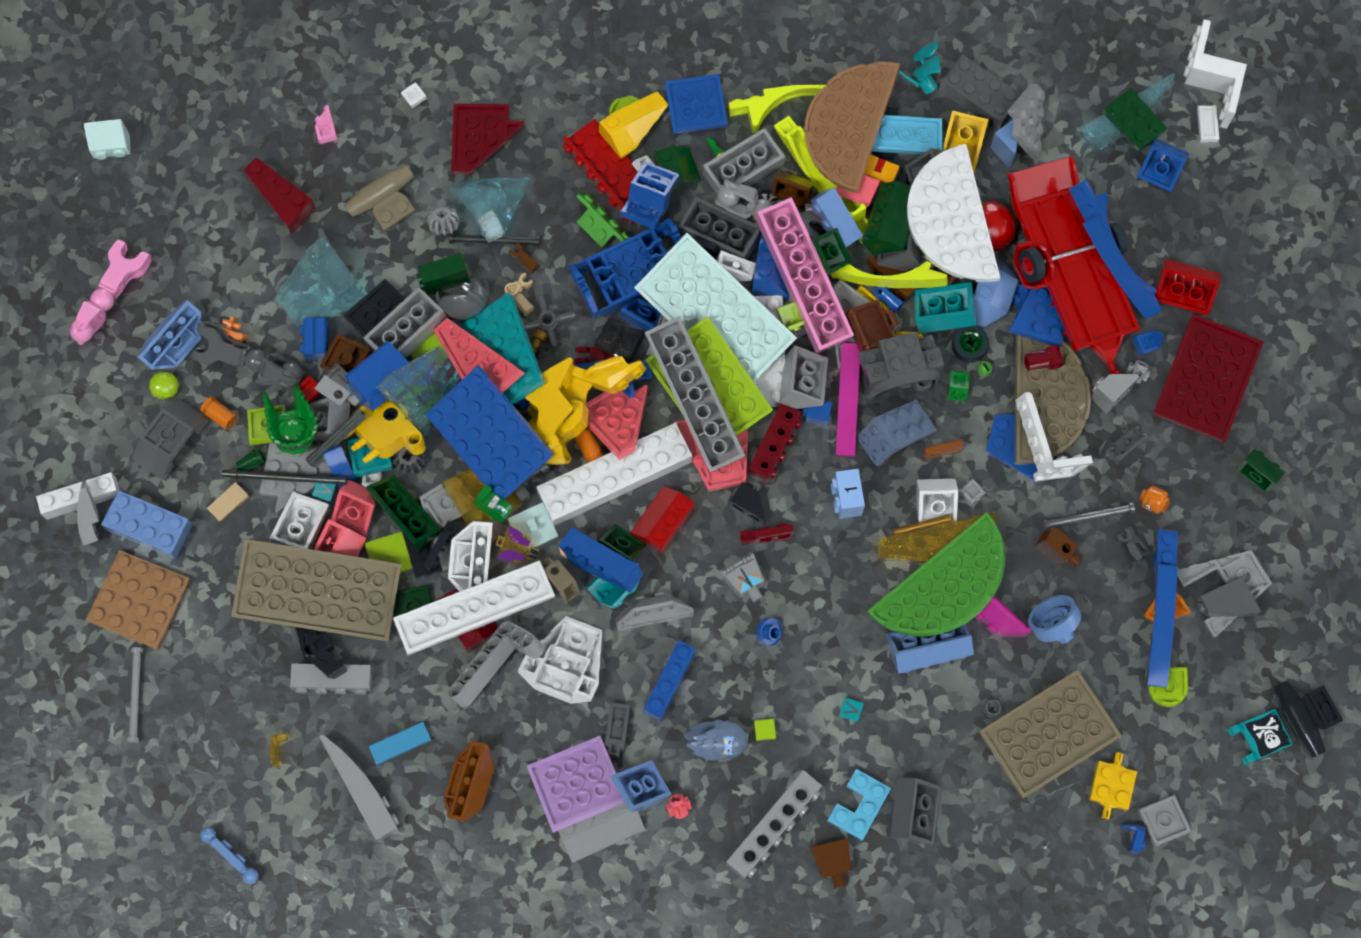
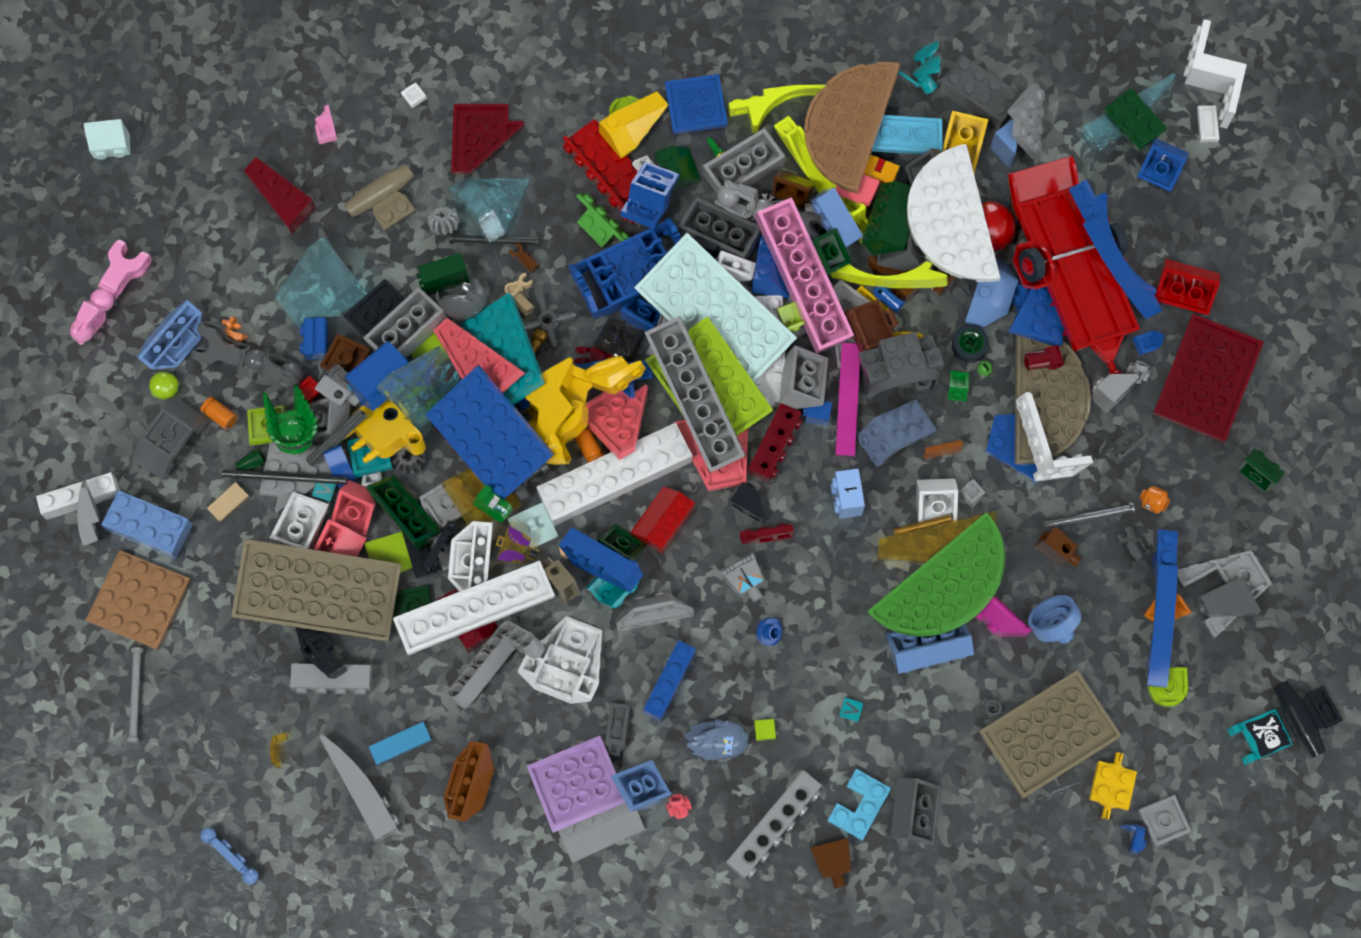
teal slope [915,282,976,333] -> none

